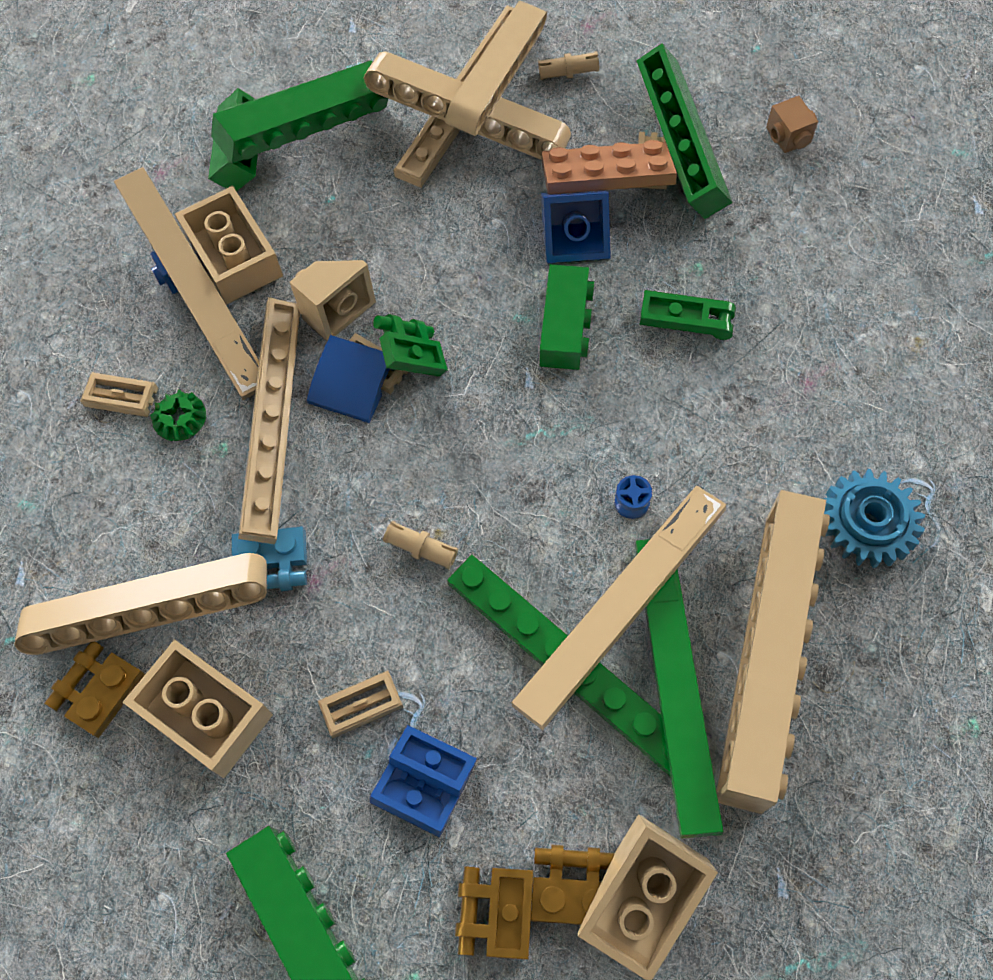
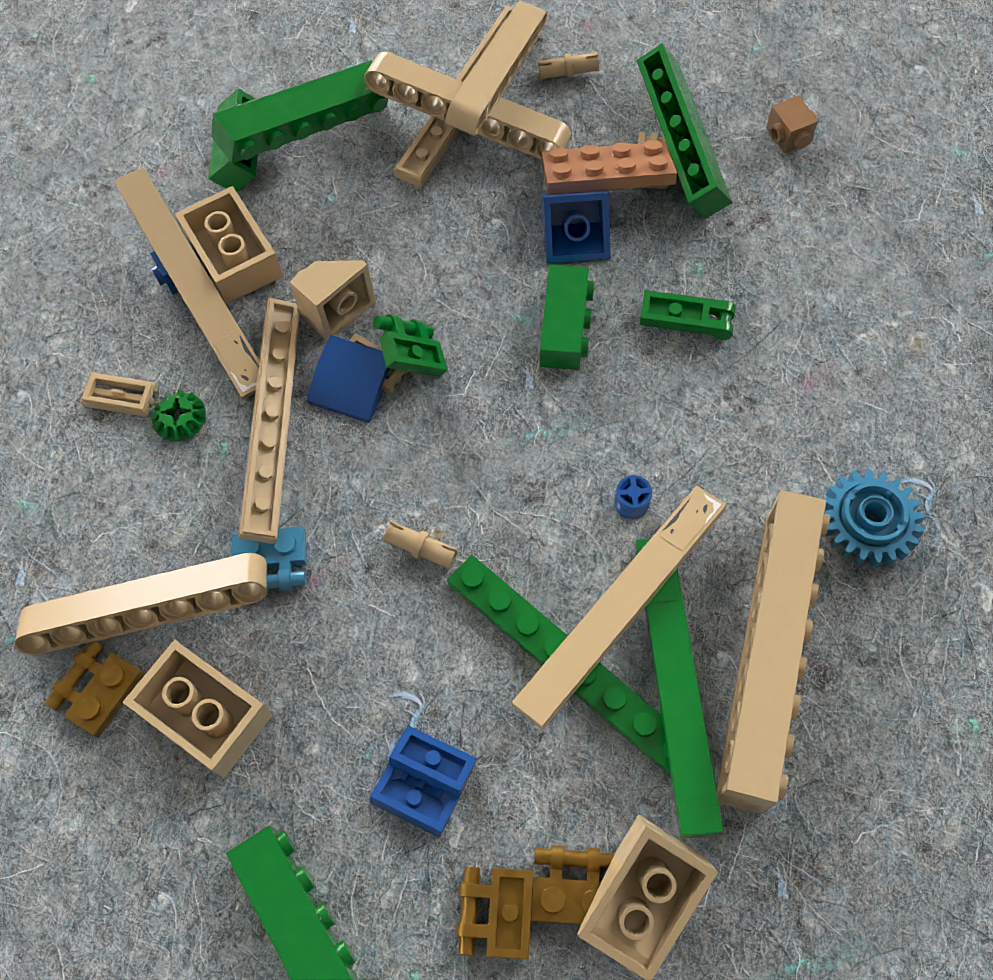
tan tile [318,671,404,738] -> none

